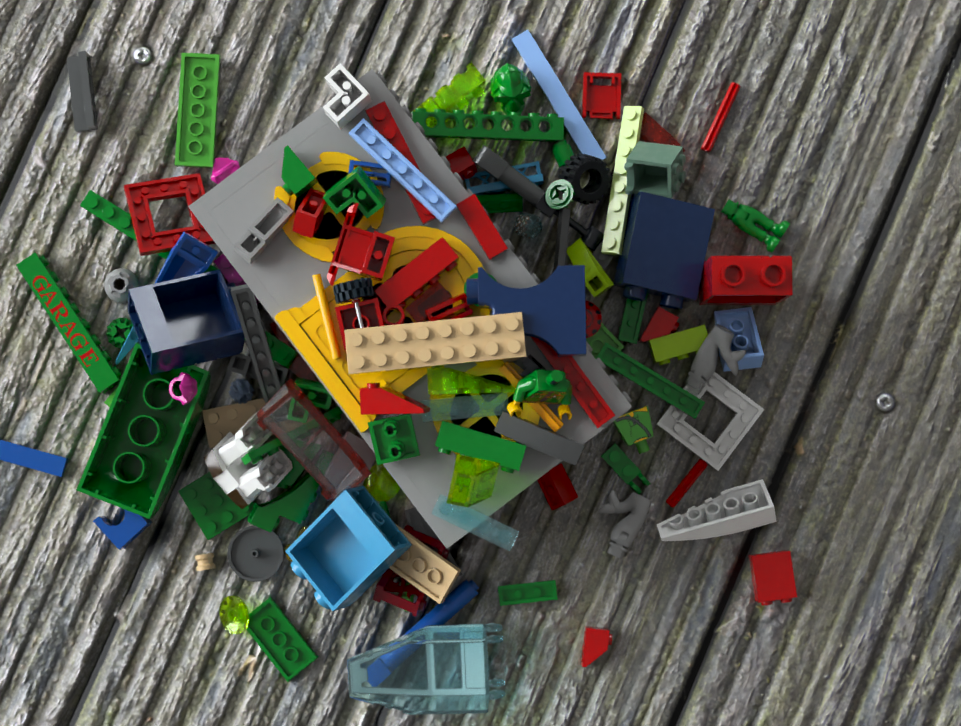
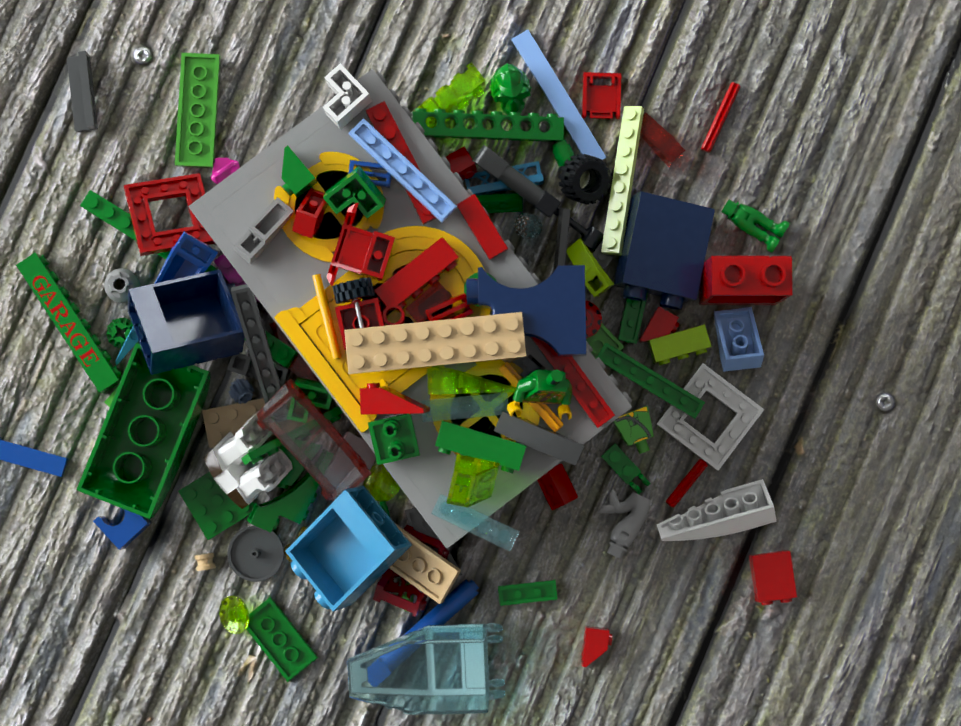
dark pink piece [169,372,198,405] -> none
gear [545,179,575,210] -> none
sand green container [624,141,686,199] -> none
light grey piece [686,324,746,390] -> none

